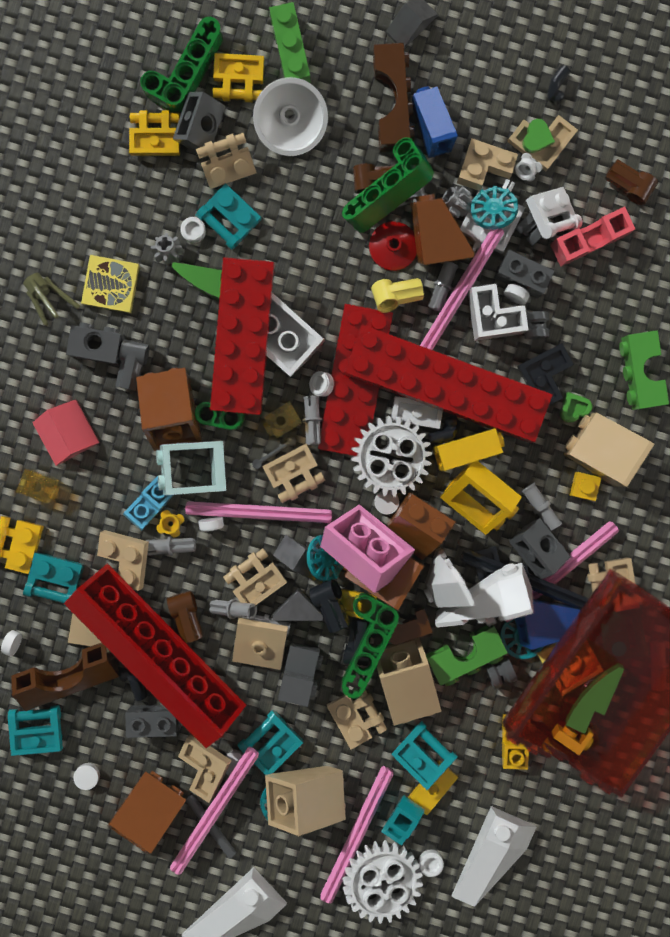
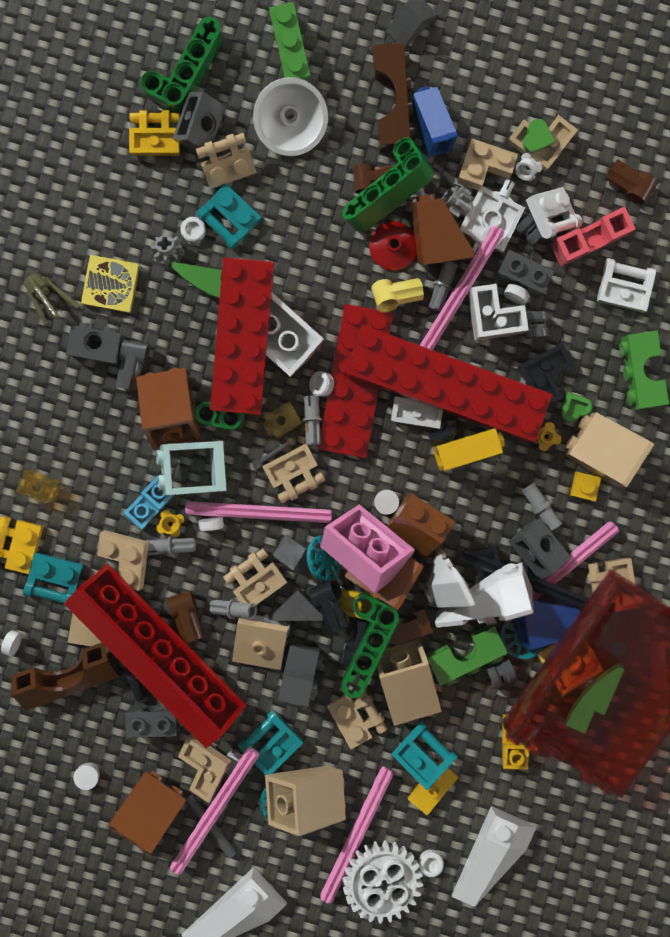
teal plate [8,705,63,756] -> none
coral slope [32,399,100,466] -> none
yellow plate [213,53,265,103] -> none
white gear [351,416,432,497] -> none
teal brick [381,795,425,846] -> none
yellow window [440,461,522,535] -> none
teal wheel [471,186,518,230] -> none
black arm [547,65,570,104] -> none
yellow bracket [552,724,594,755] -> none
none -> yellow plate [536,422,561,451]
none -> white plate [597,258,656,313]

